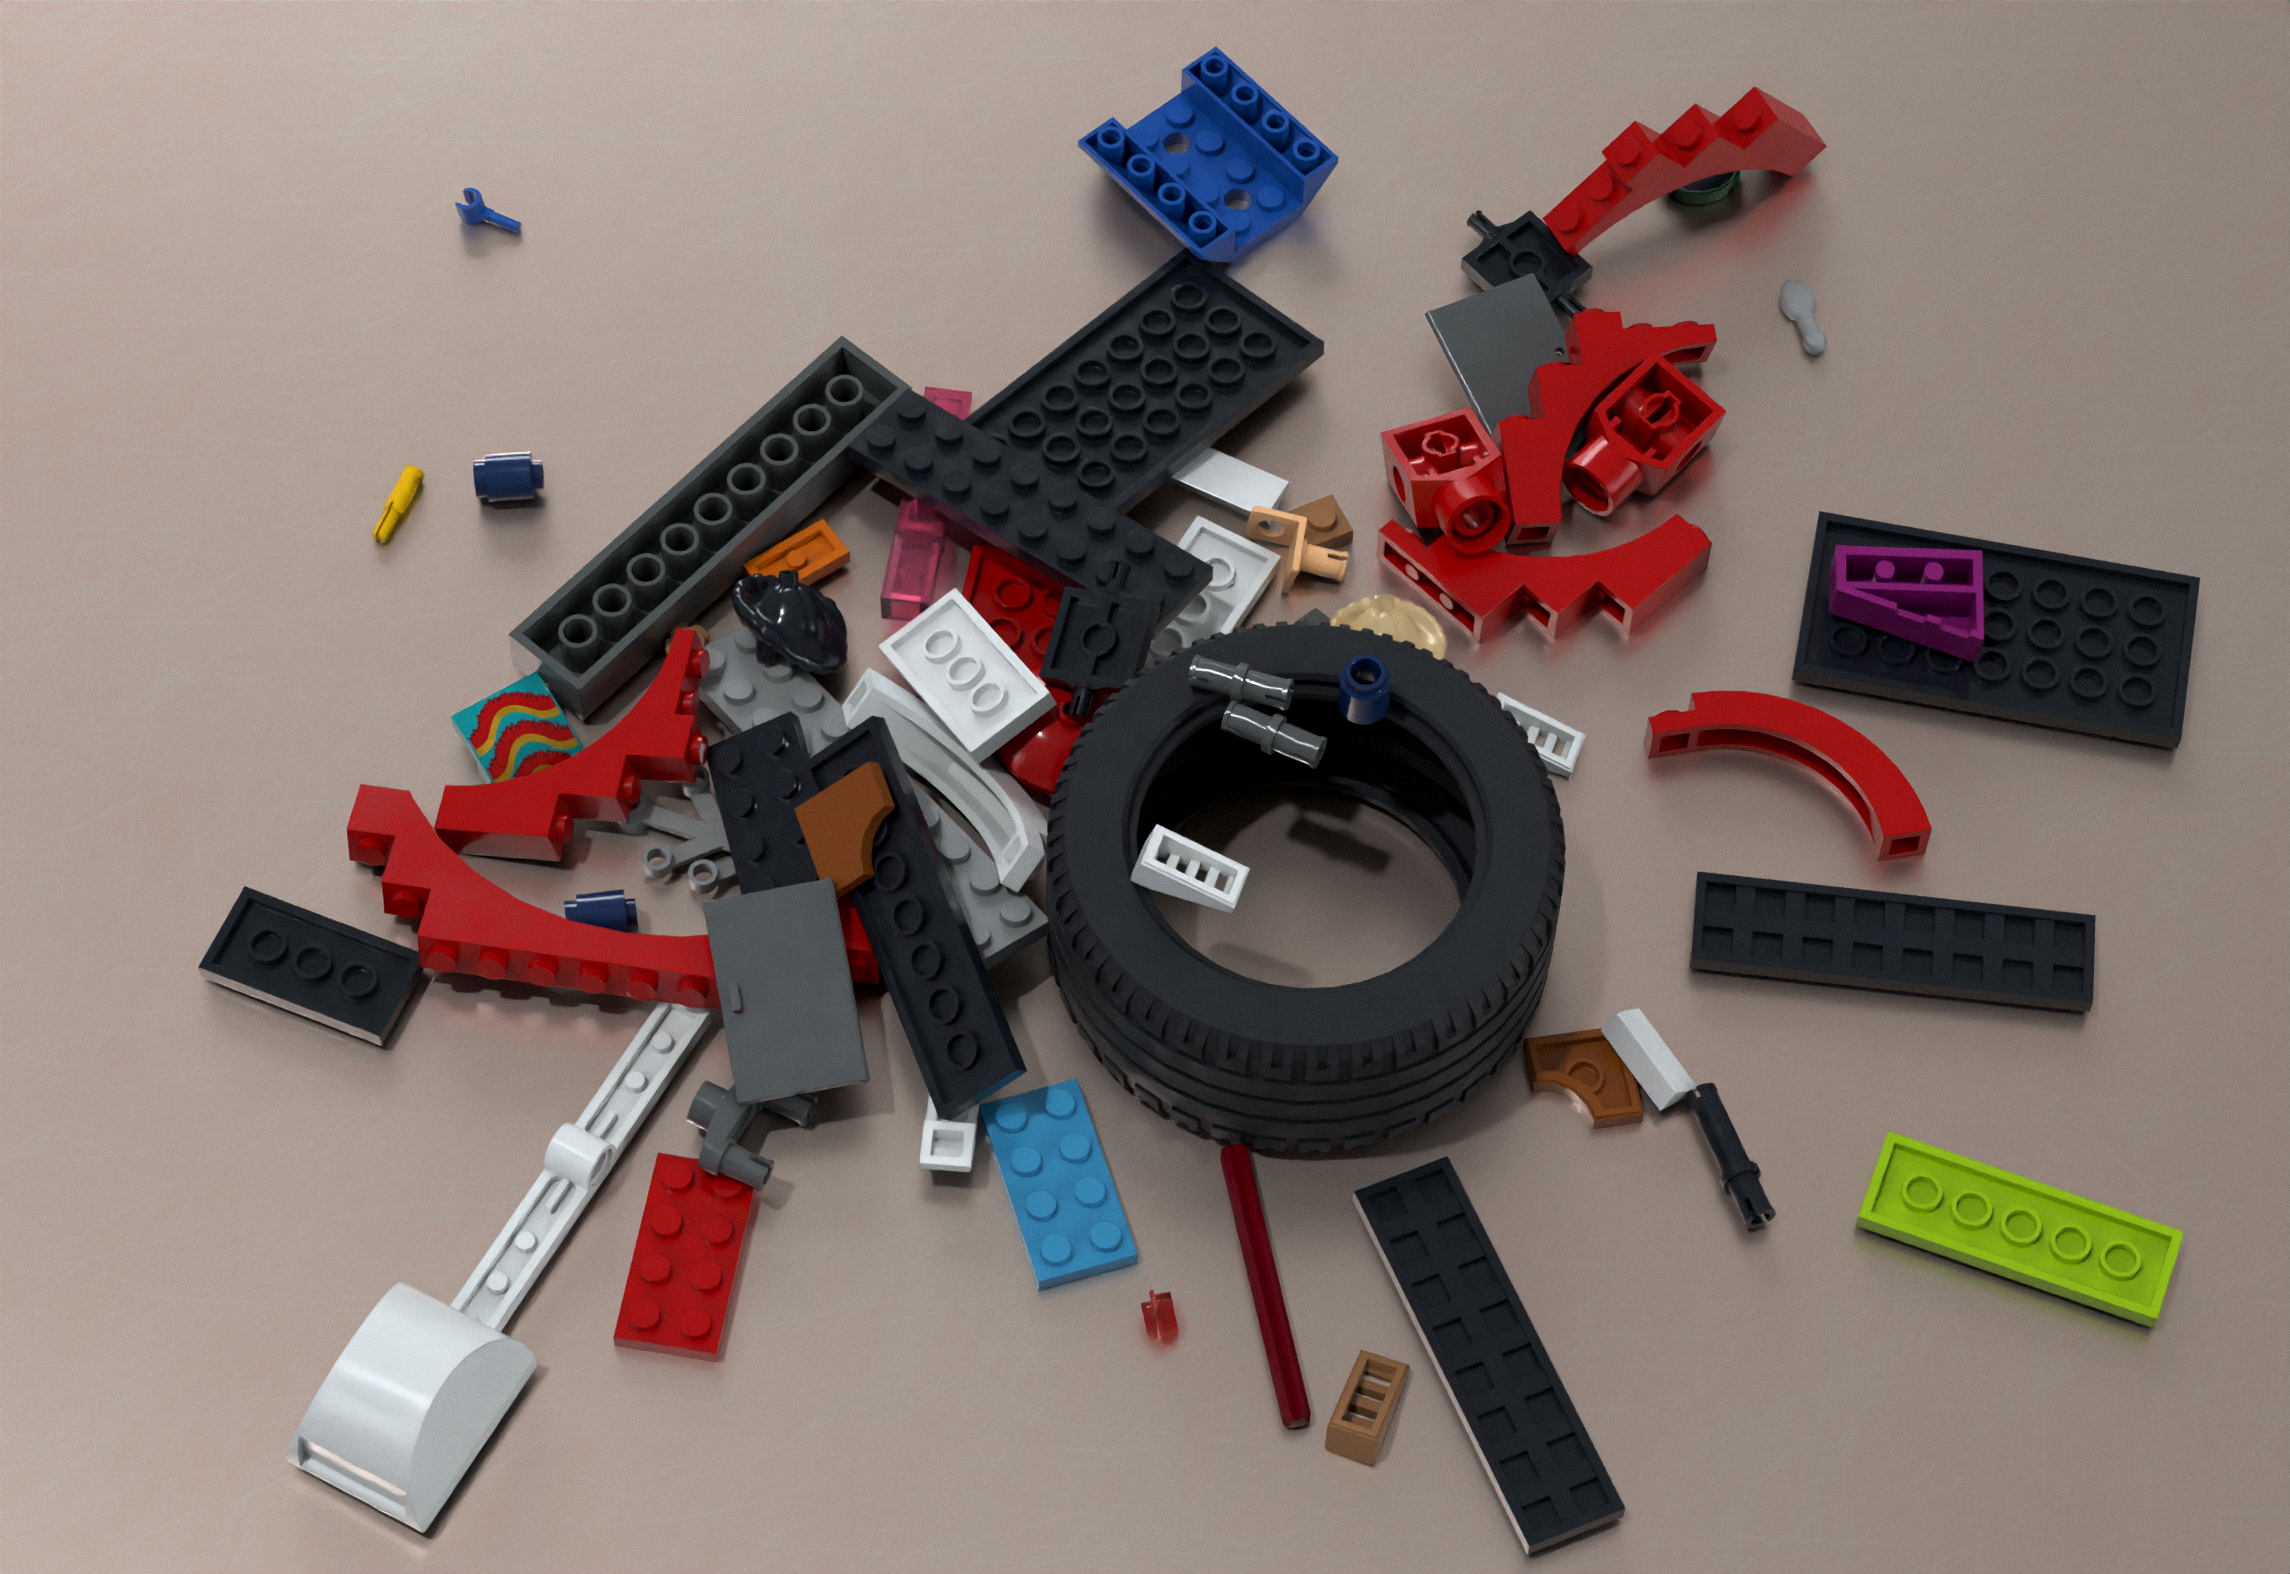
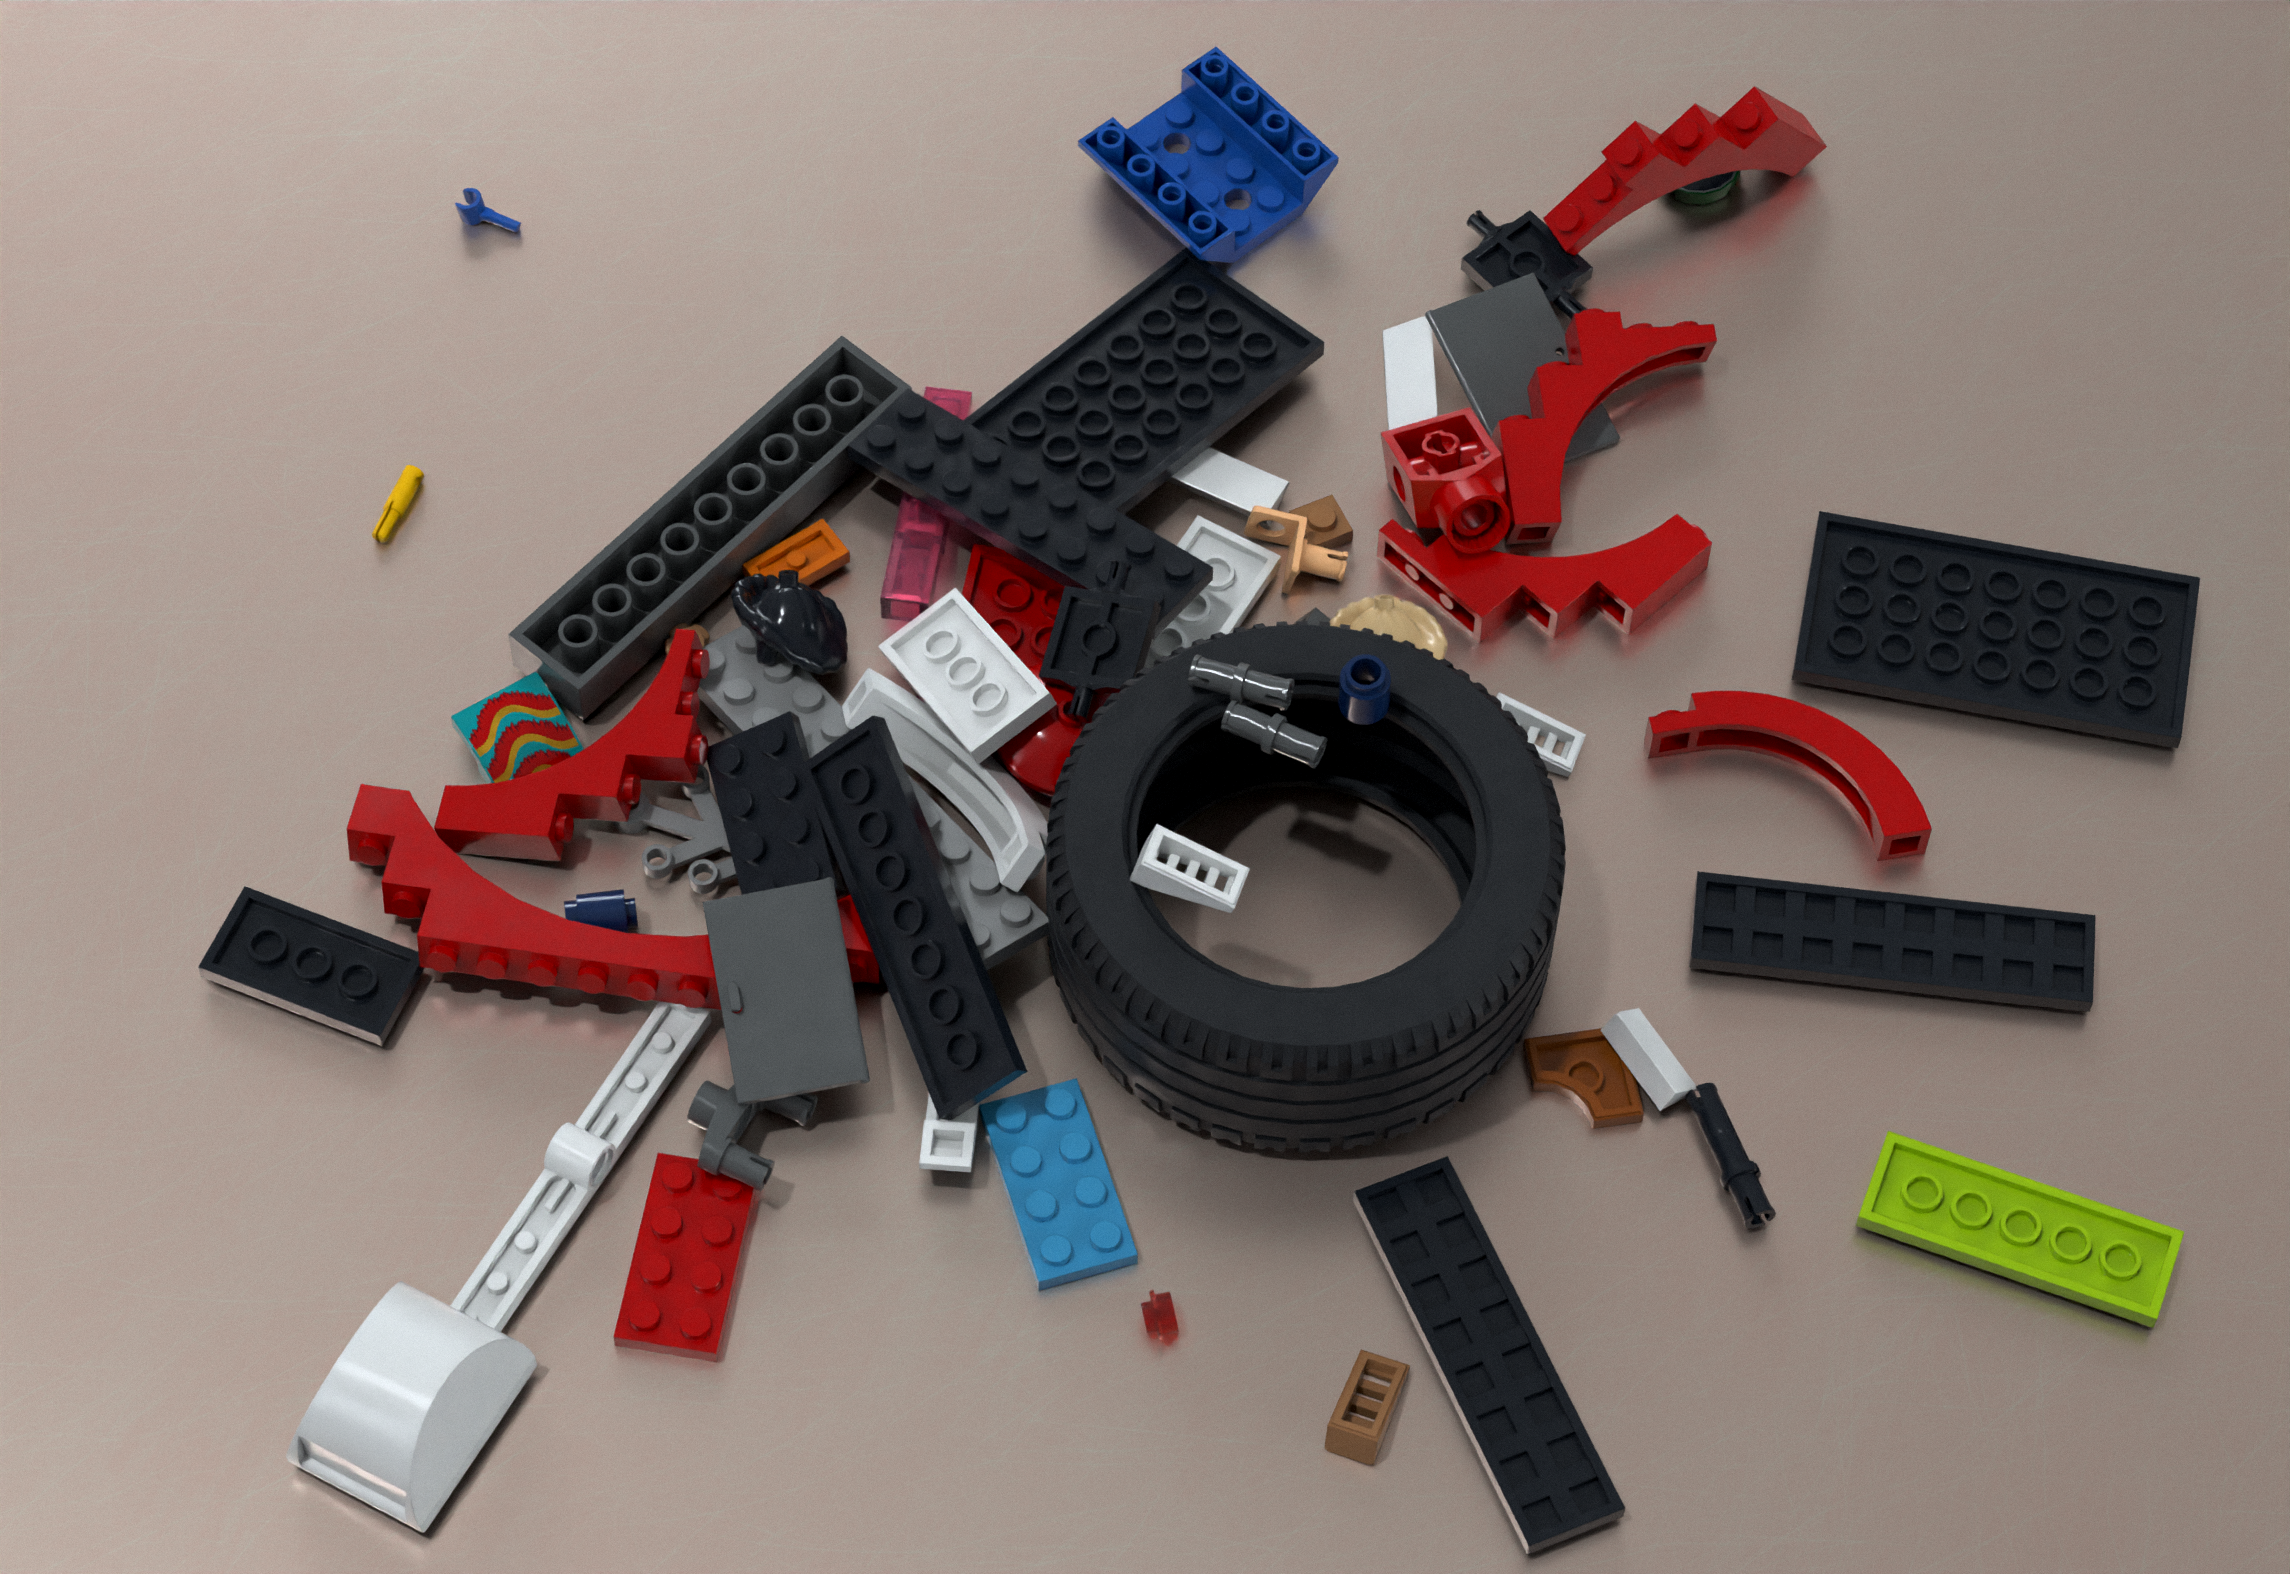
dark blue brick [473,451,544,502] -> none
dark orange tile [794,761,896,899] -> none
dark red axle [1220,1143,1311,1428] -> none
red brick [1562,350,1727,516] -> none
light grey piece [1779,280,1827,355] -> none
magenta wedge [1829,545,1984,663] -> none
none -> white slope [1382,316,1438,430]

